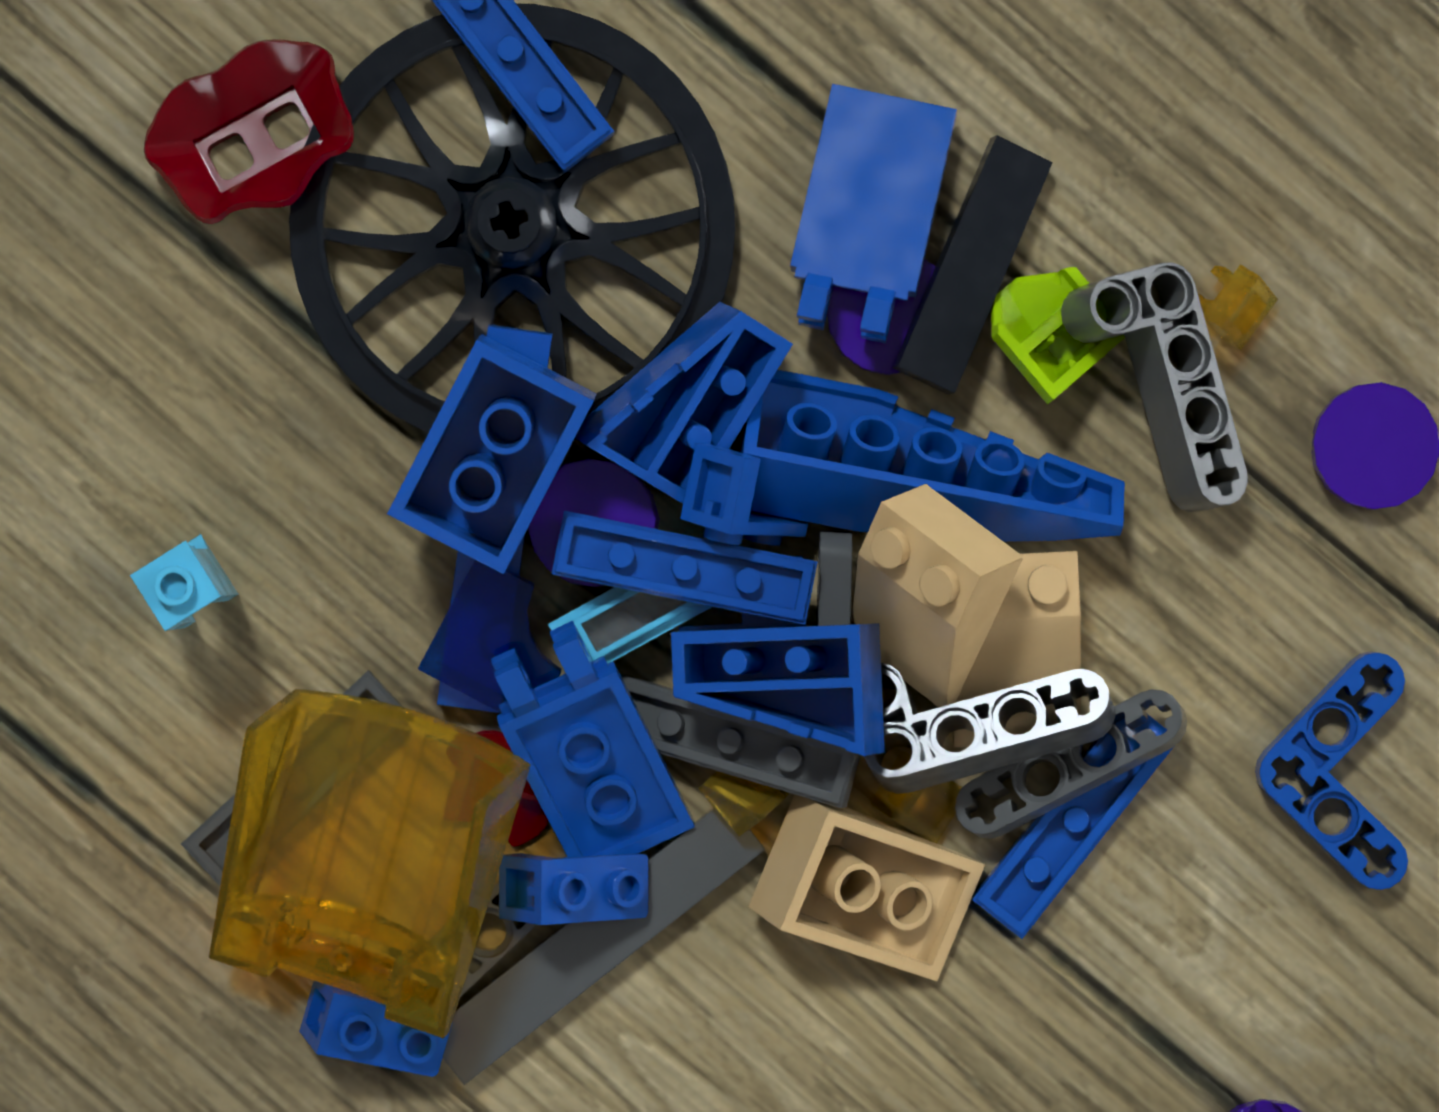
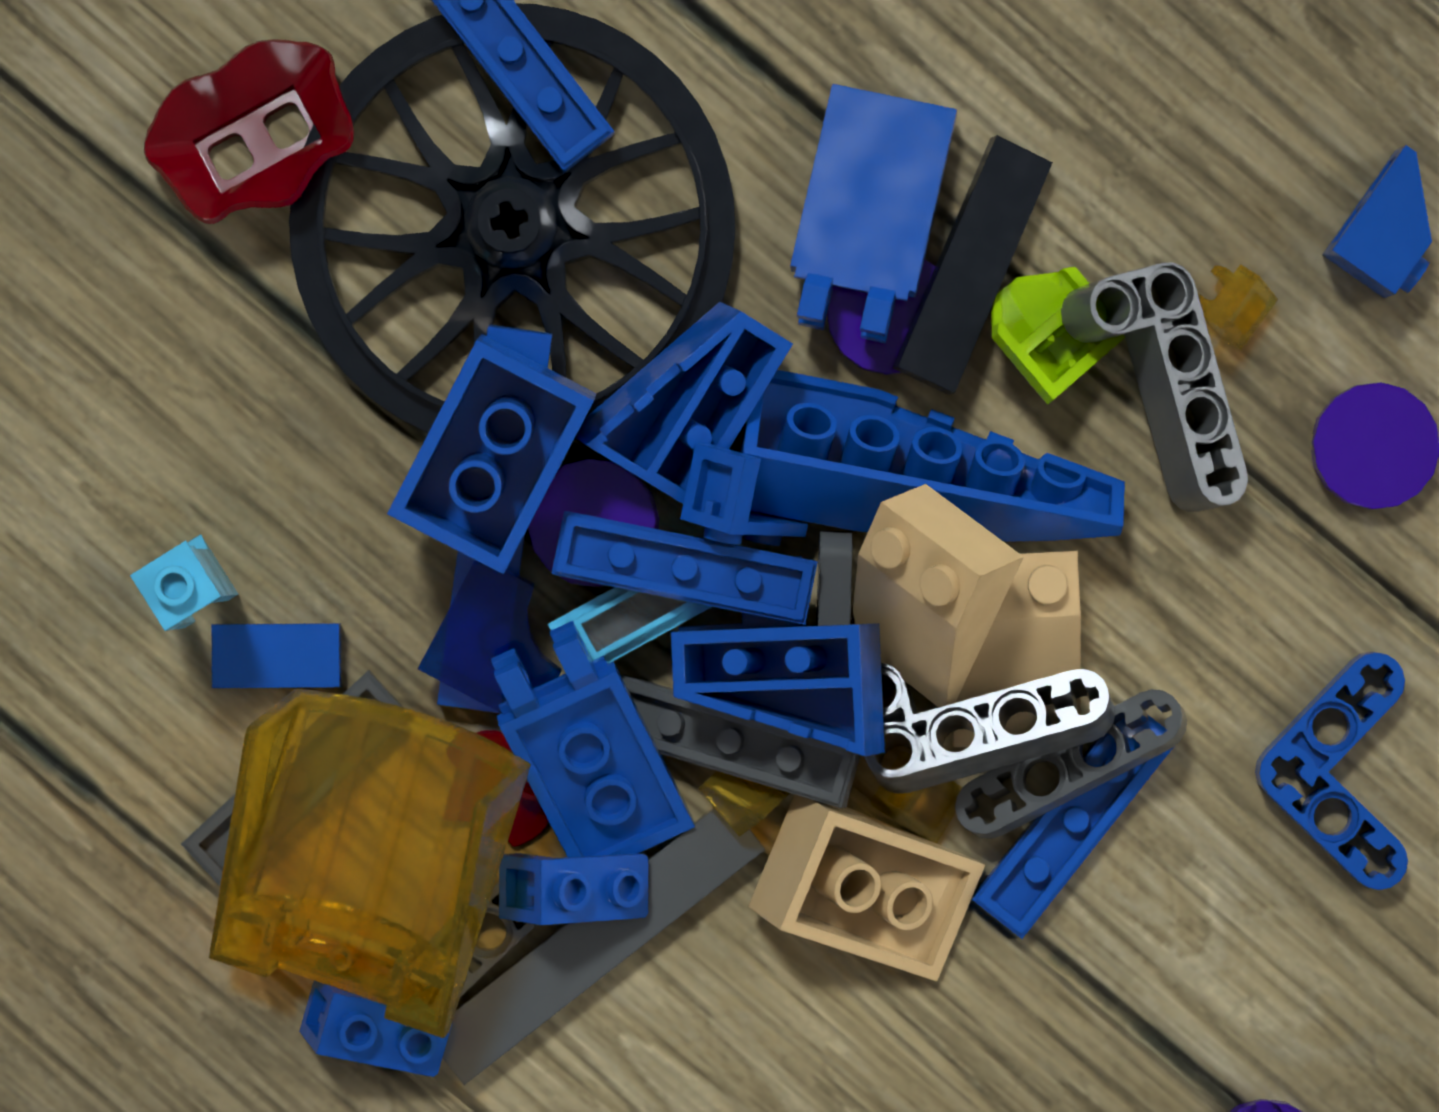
none -> blue tile [211,623,342,688]
none -> blue slope [1322,145,1432,298]

